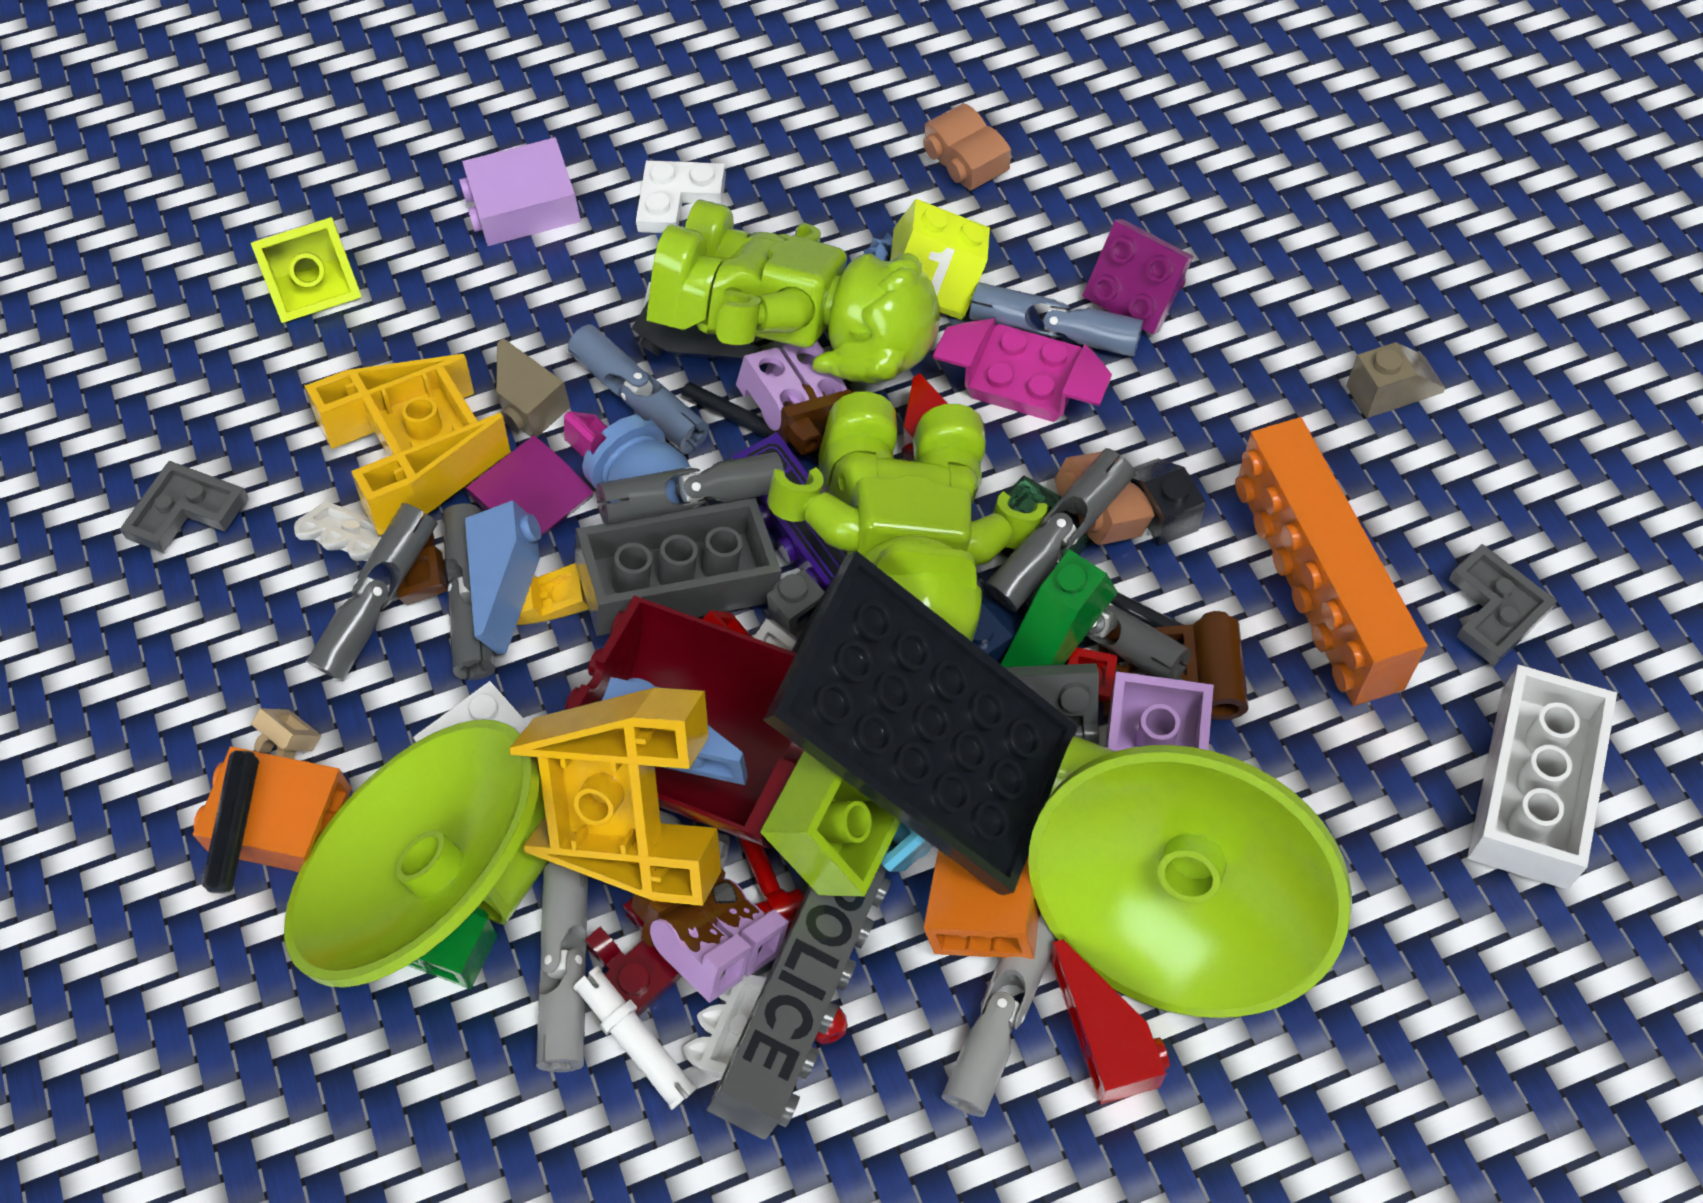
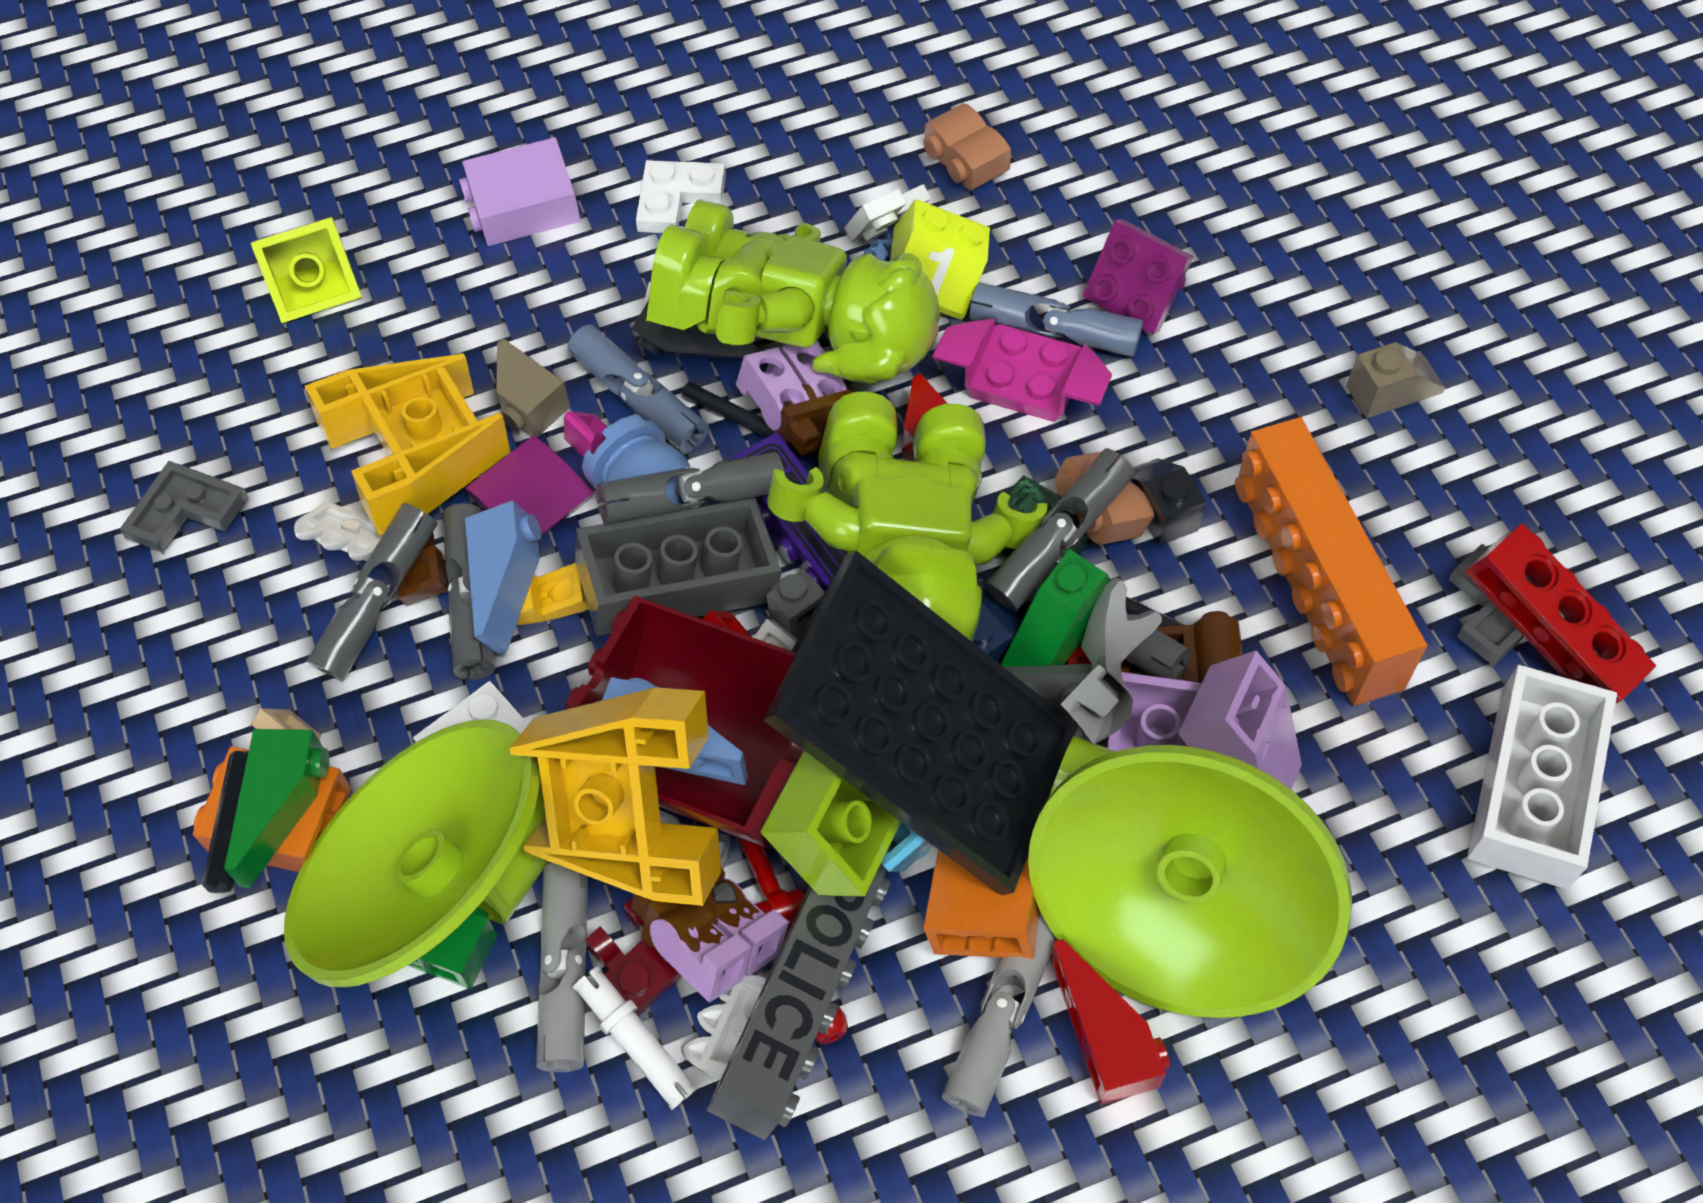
none -> green slope [224,729,329,888]
none -> white plate [844,184,931,242]
none -> light grey animal [1061,578,1162,745]
none -> lavender slope [1178,651,1302,790]
none -> red brick [1464,523,1657,704]

